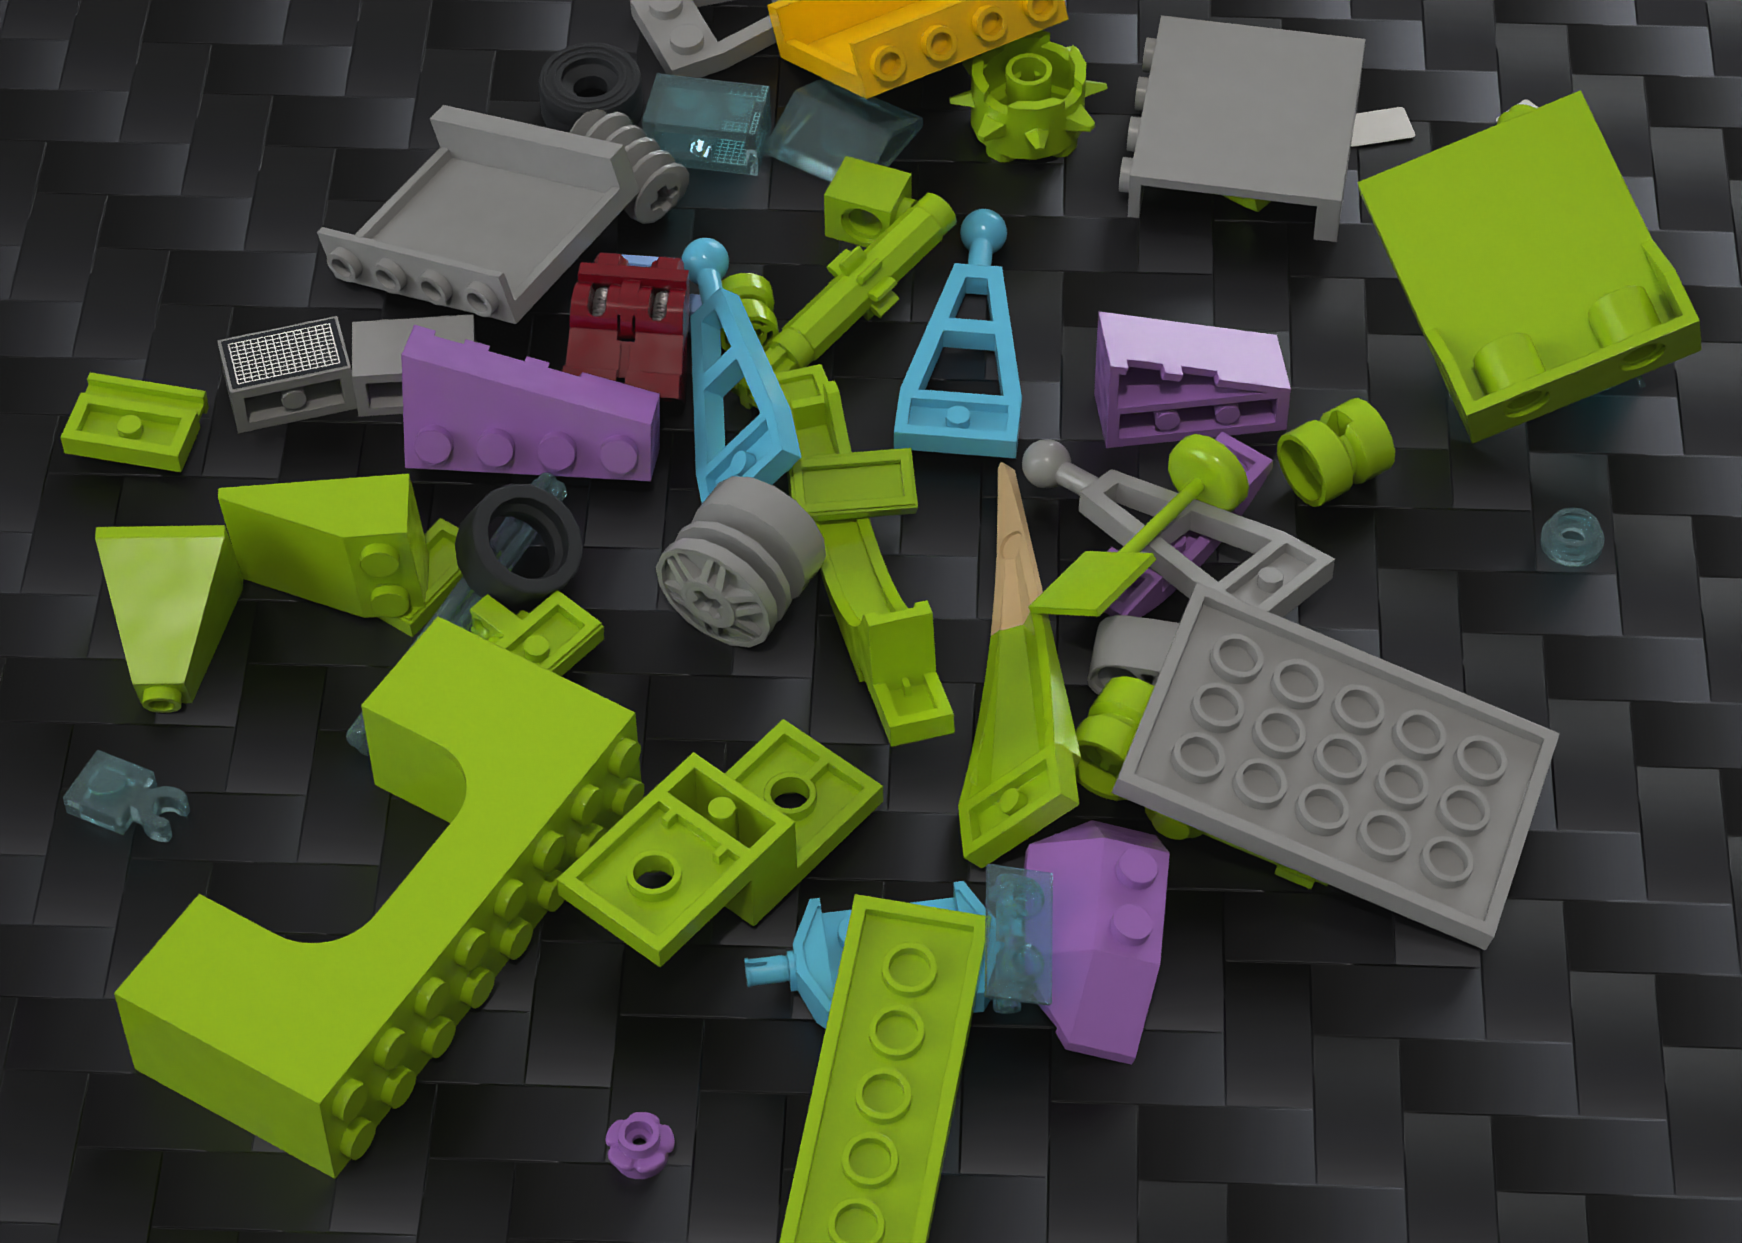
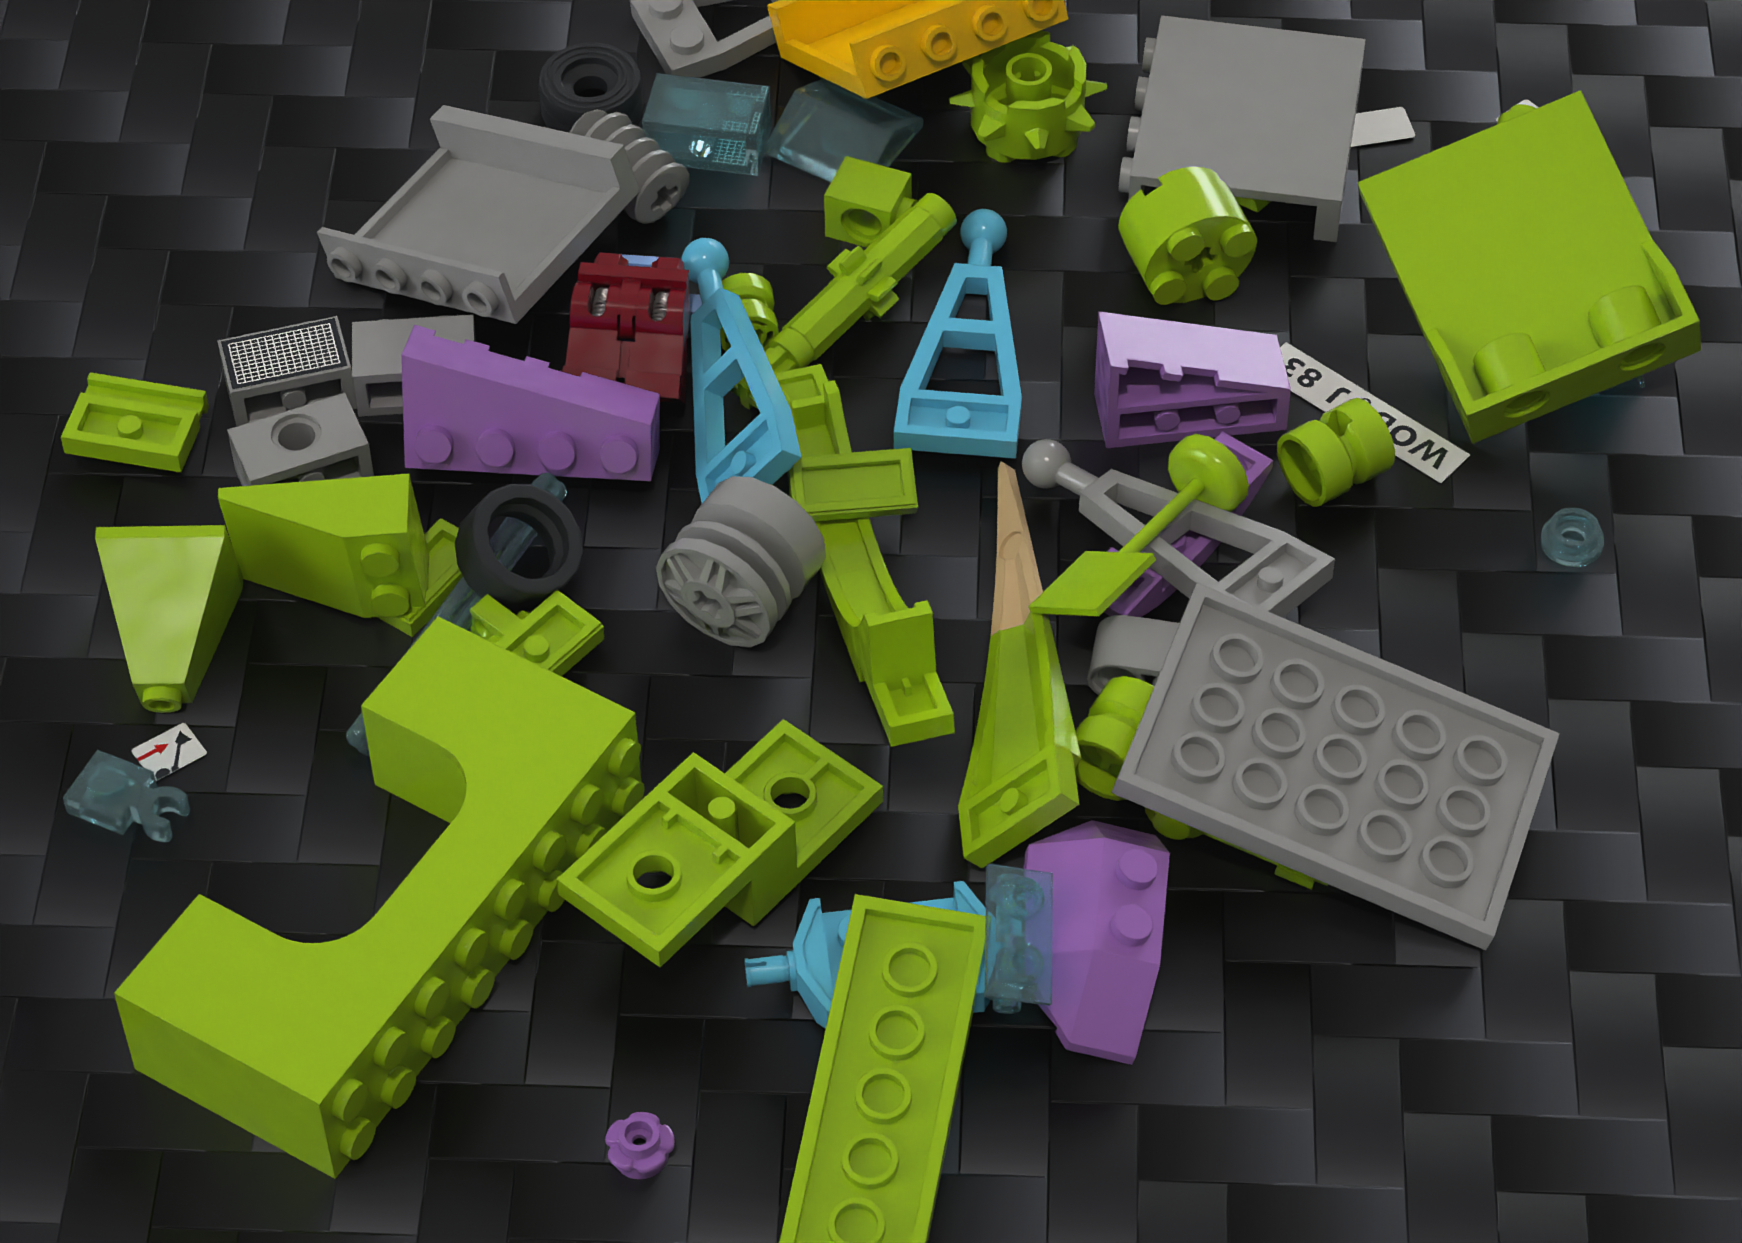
none -> white sticker [132,723,207,781]
none -> light grey brick [227,393,374,486]
none -> lime brick [1118,167,1257,305]
none -> white sticker [1280,342,1470,483]

